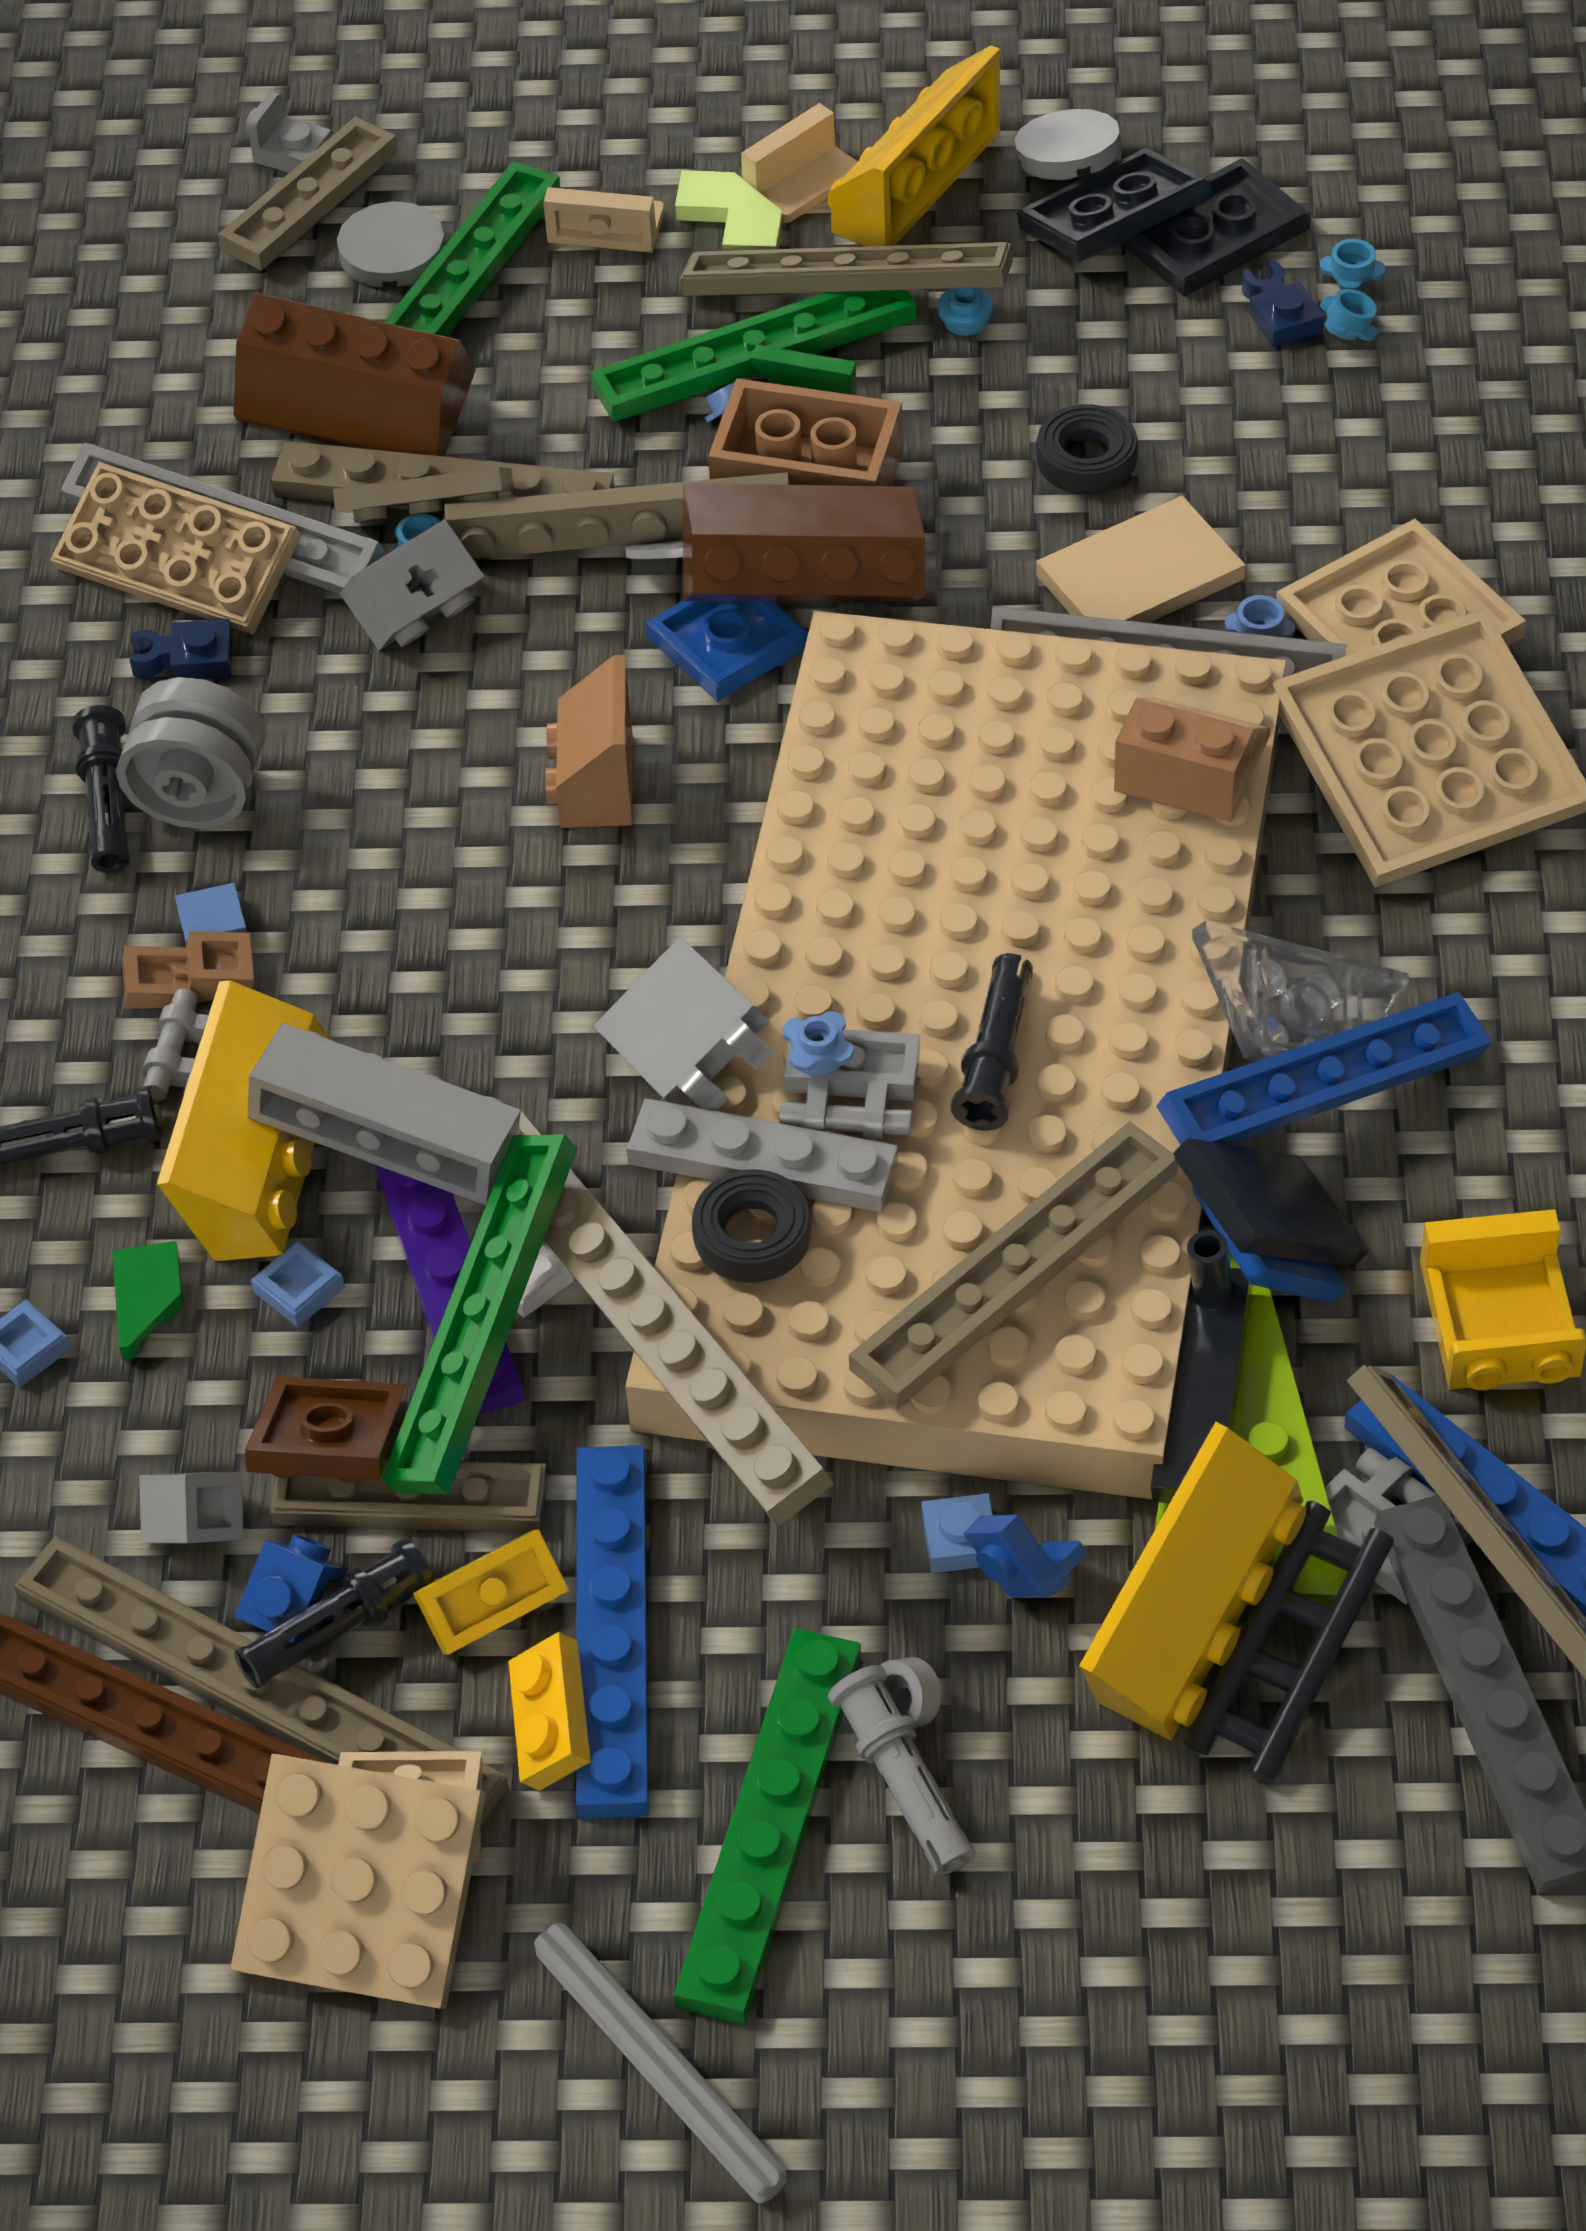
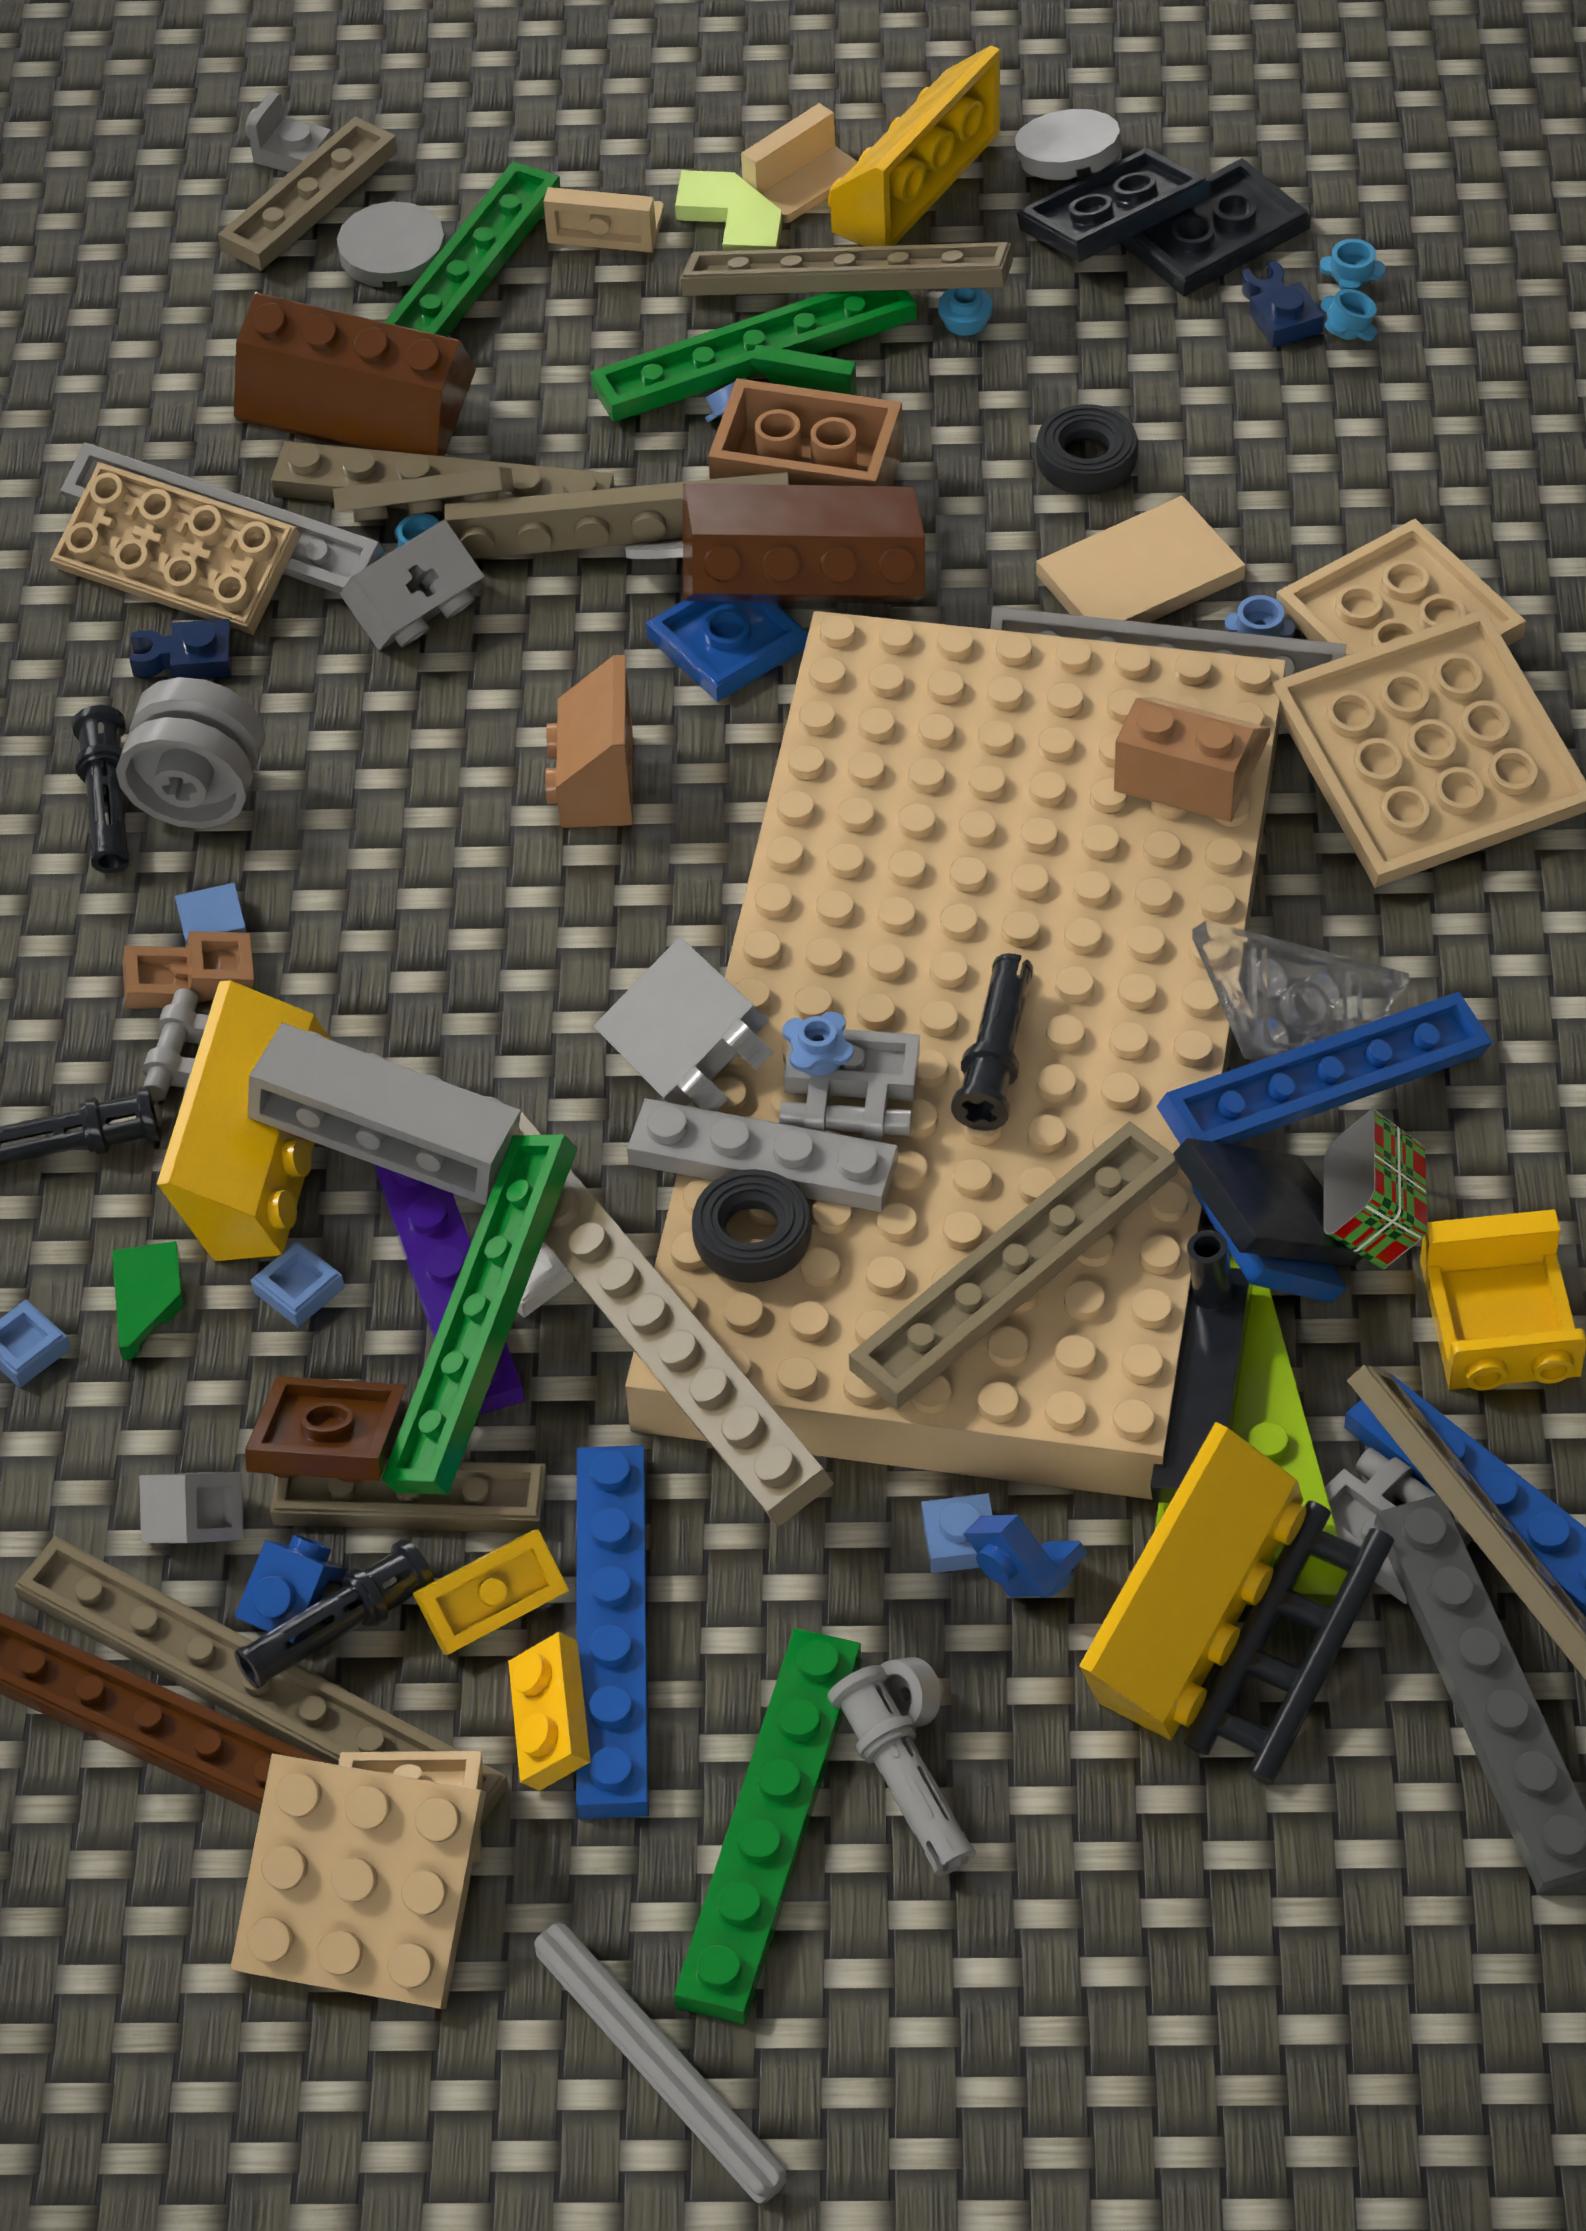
none -> piece [1324,1108,1428,1269]

